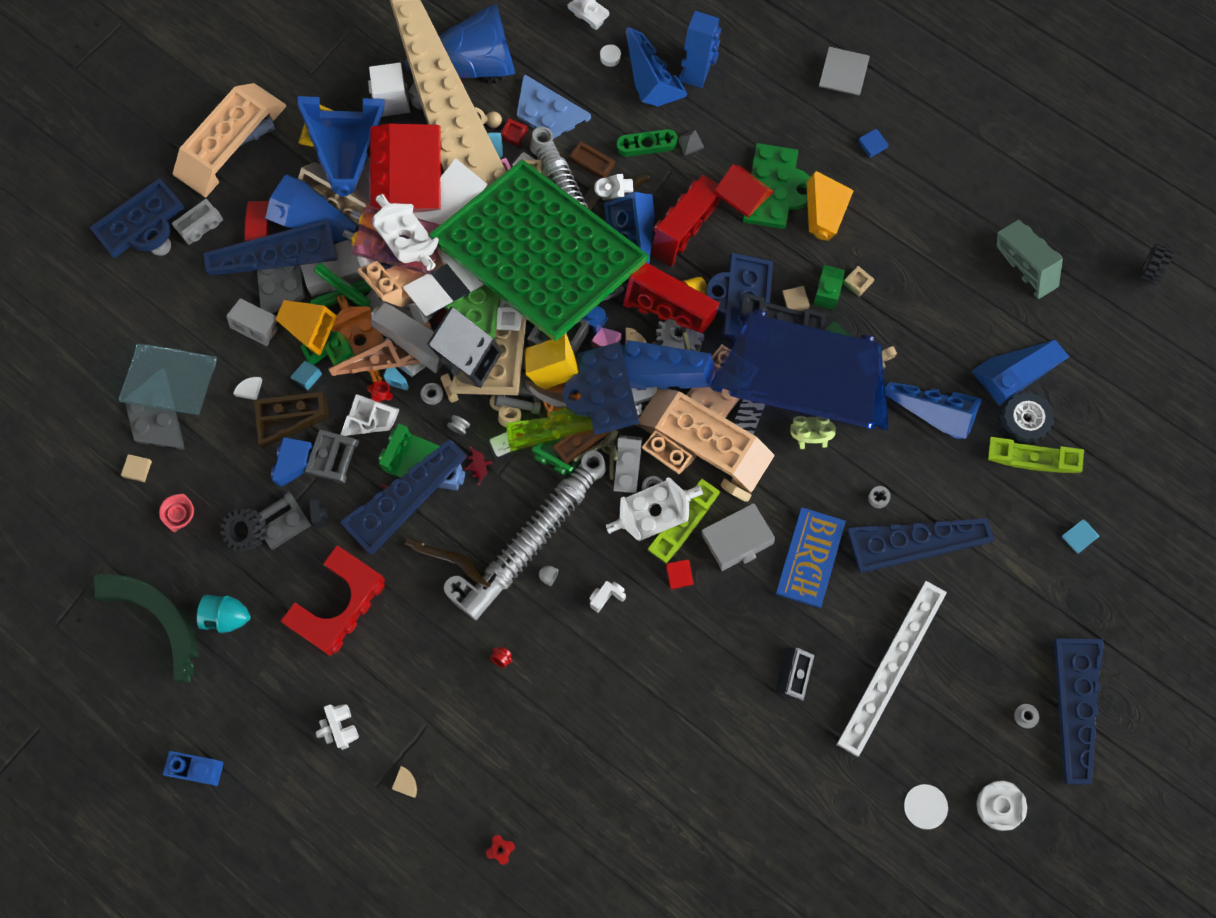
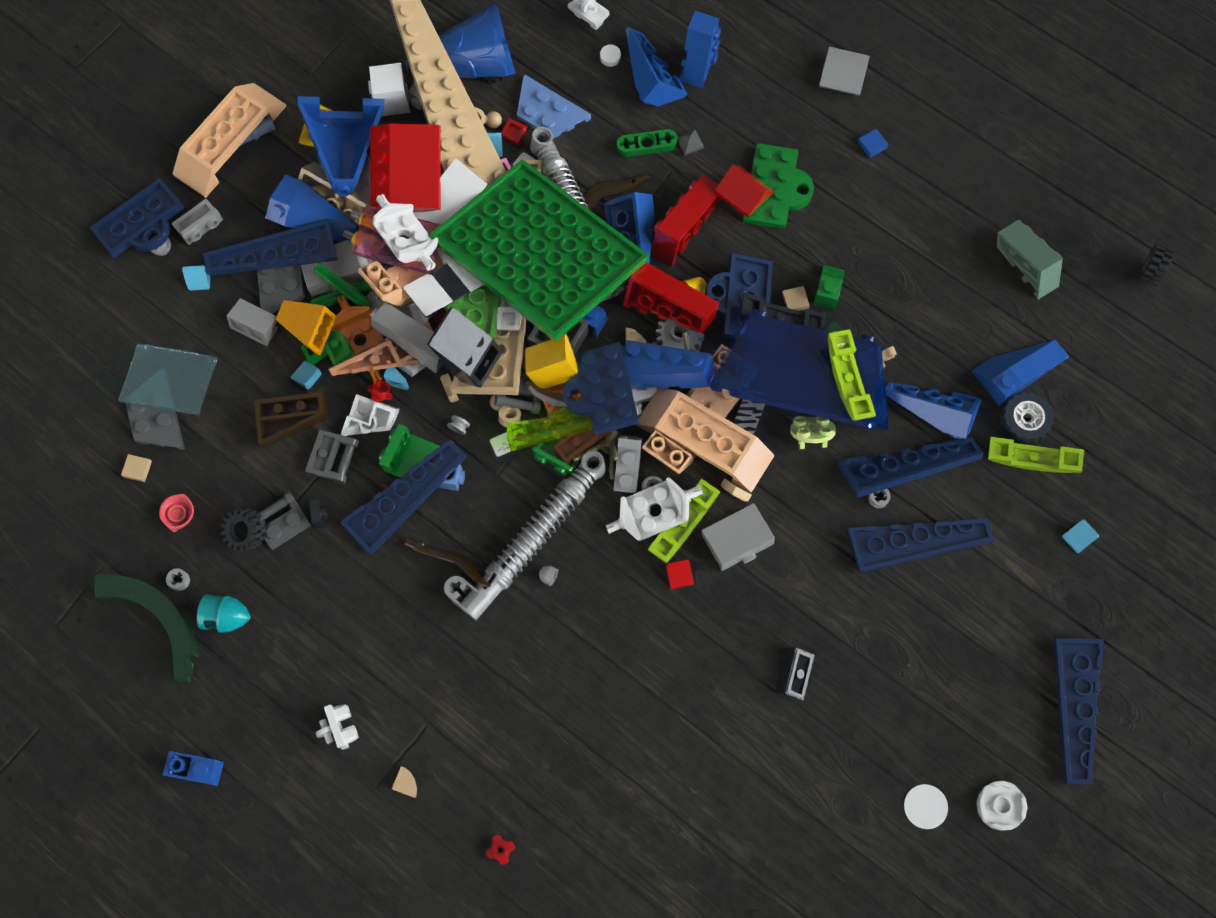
white tile [233,377,262,400] -> none
red slope [245,201,270,242] -> none
blue slope [271,438,313,487] -> none
red arch [281,545,385,656] -> none
light grey plate [421,383,443,405] -> none
dark red piece [464,446,493,486] -> none
red plate [490,647,512,668] -> none
reddish brown tile [569,141,615,179] -> none
white bracket [589,581,626,612] -> none
bright pink slope [591,328,621,348] -> none
white hips [594,174,633,200] -> none
blue tile [775,507,846,608] -> none
light orange slope [807,171,854,241] -> none
white plate [836,581,947,757] -> none
tan tile [843,266,874,297] -> none
light grey plate [1014,704,1039,729] -> none
none -> light grey bush [166,568,190,591]
none -> medium azure slope [182,265,210,291]
none -> lime slope [828,329,876,421]
none -> dark blue wing [838,437,983,498]

